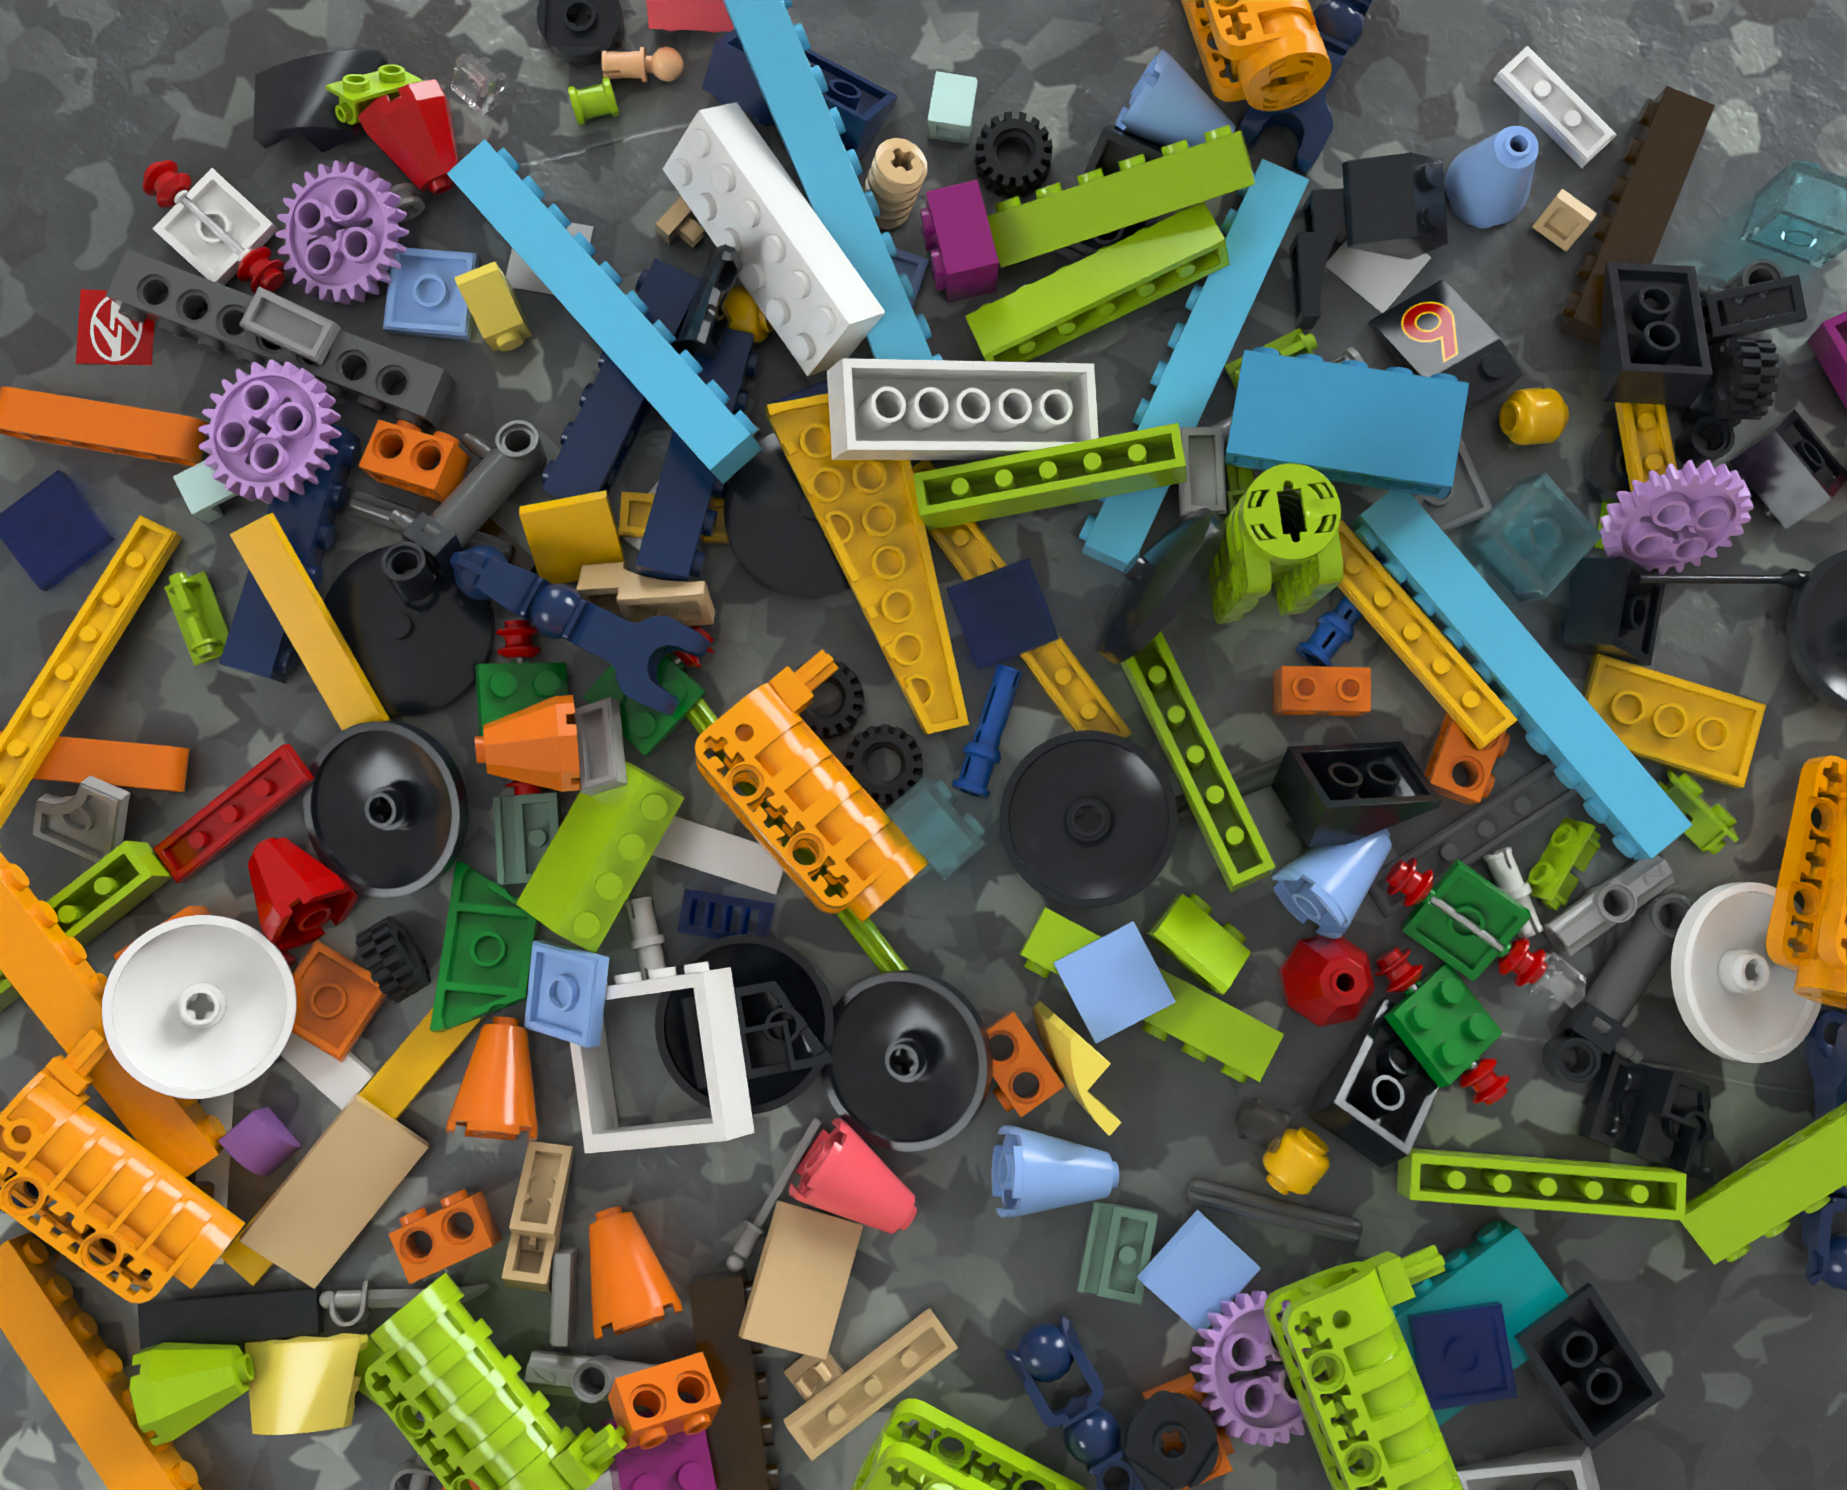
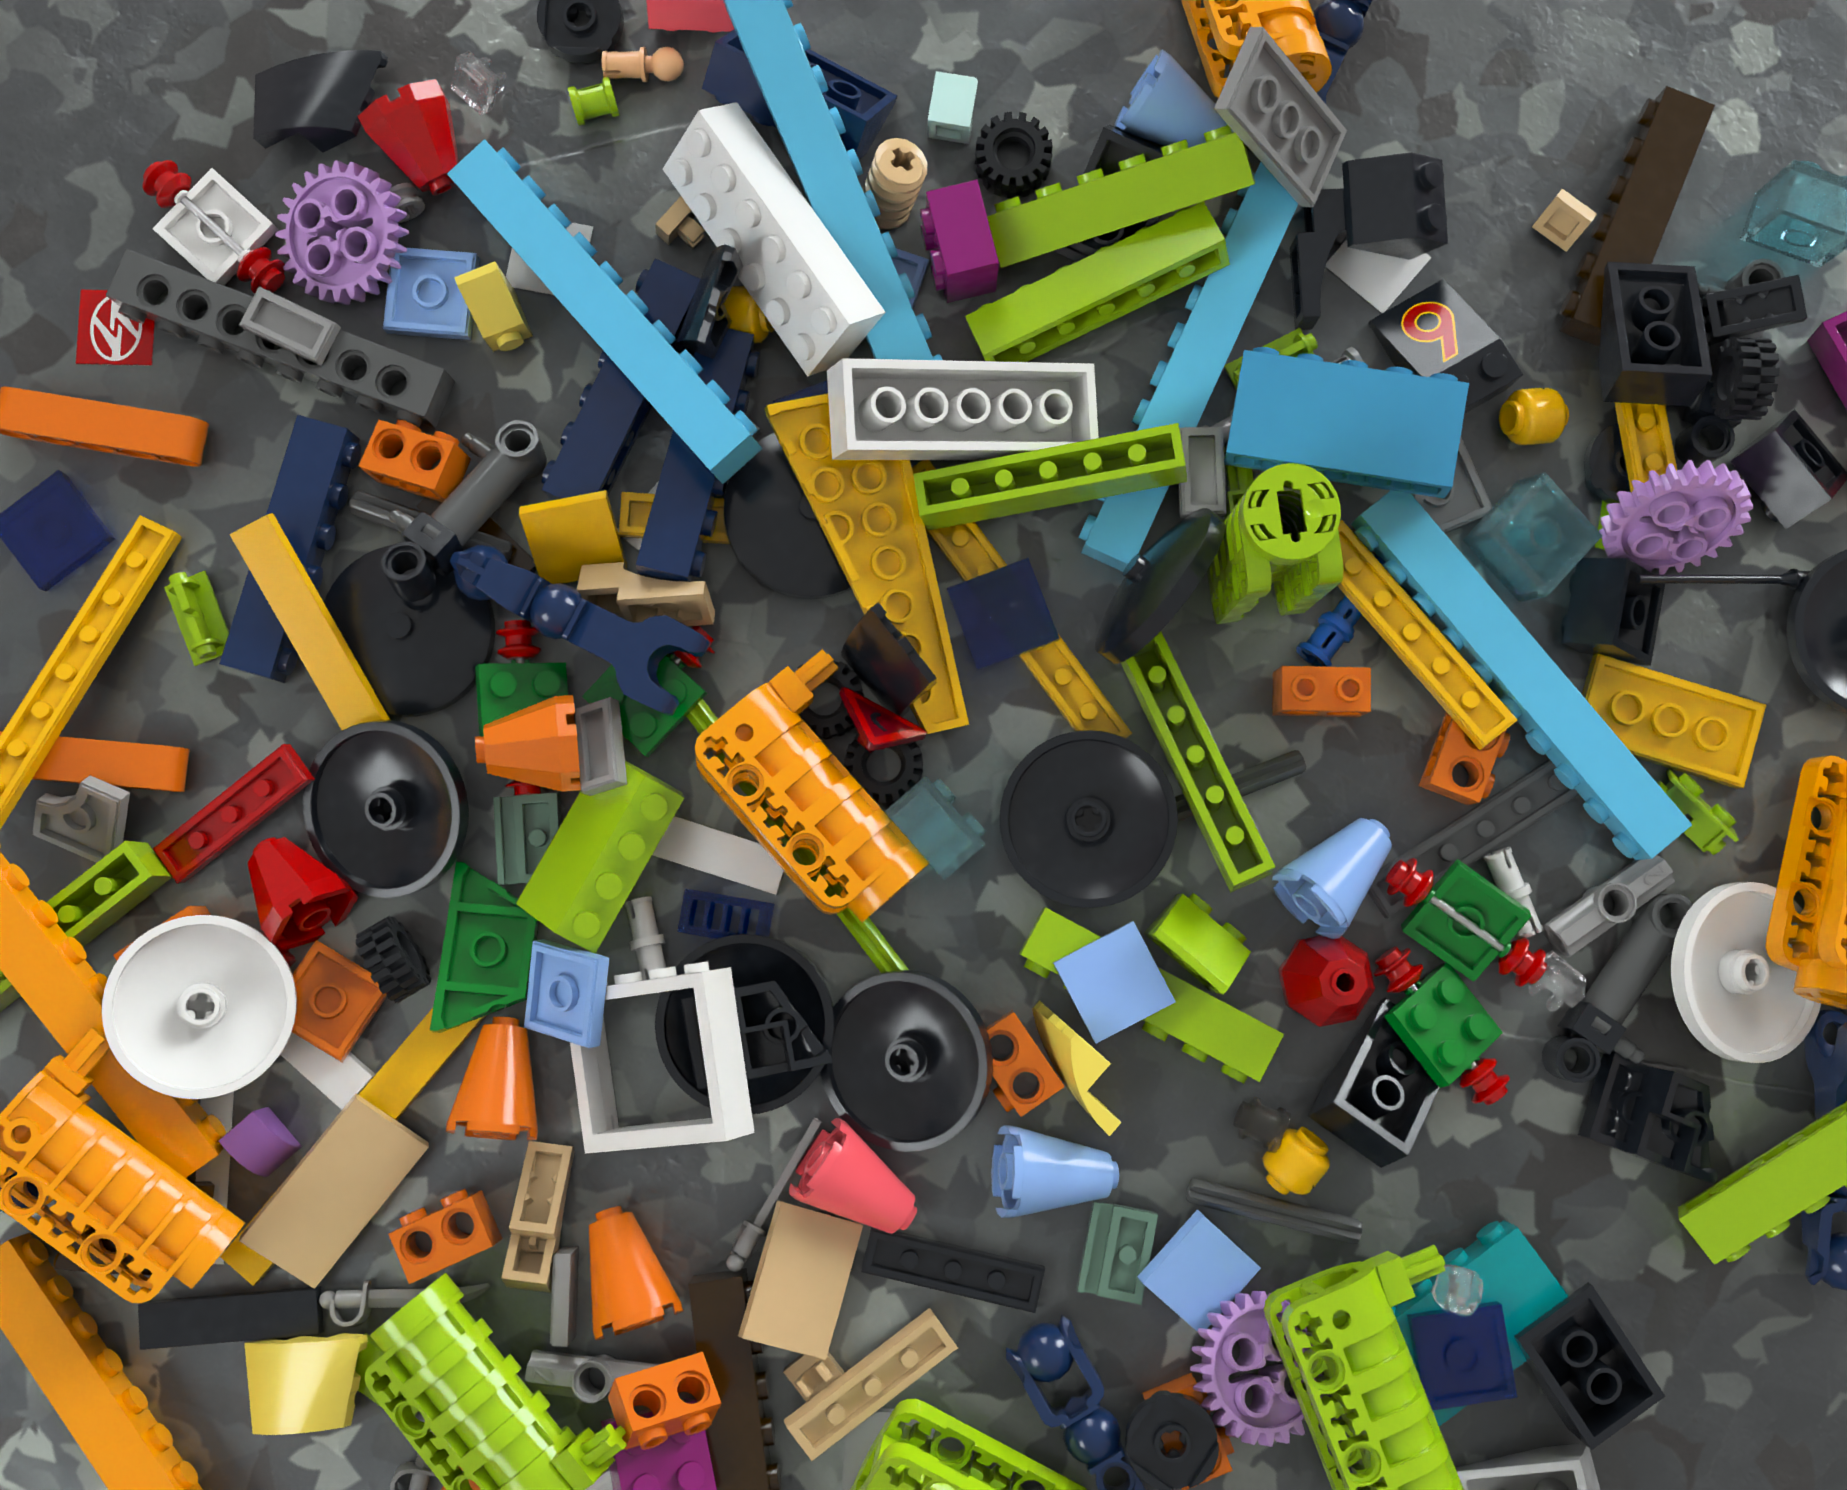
lime cone [129,1342,255,1446] -> none
light aqua panel [173,460,236,523] -> none
lavender gear [198,359,342,504] -> none
lime hinge [325,64,423,125] -> none
blue pin [951,665,1023,799] -> none
black slope [1271,741,1443,847] -> none
lime brick [1397,1148,1687,1221] -> none
light blue cone [1444,126,1539,229] -> none
white tile [1493,46,1617,168] -> none
lime hinge [1526,817,1601,911] -> none
none -> piece [839,687,927,753]
none -> black slope [841,602,937,717]
none -> black tile [861,1227,1045,1313]
none -> light grey tile [1214,27,1347,207]
none -> clear piece [1431,1264,1483,1317]

